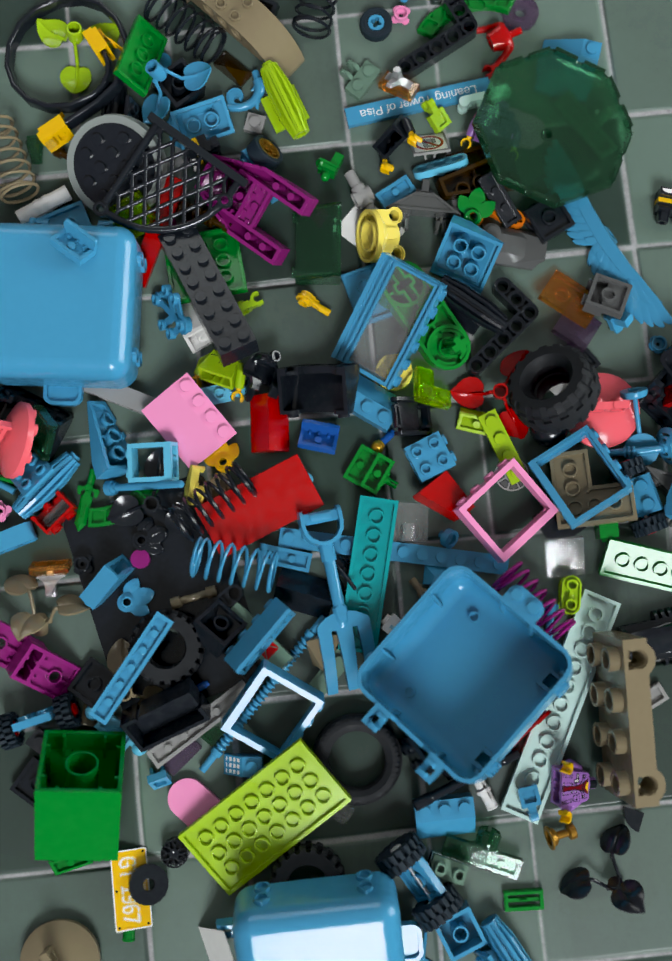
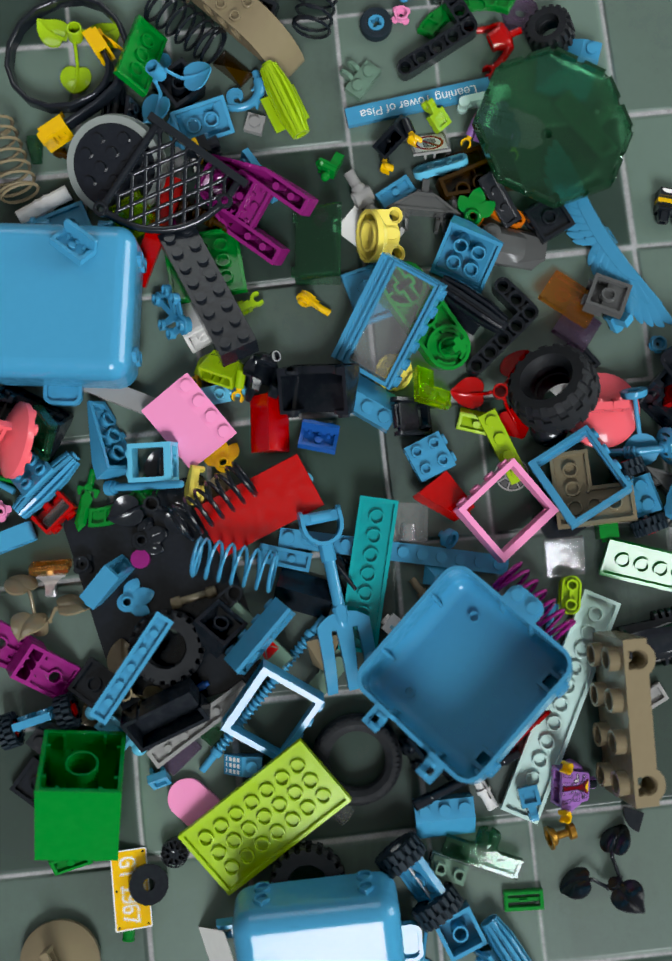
black wheel [246,135,283,171] -> none
green plate [343,444,399,496] -> none
piece [371,430,395,453] -> none
piece [378,66,420,102] -> none
none -> black tyre [524,4,575,59]

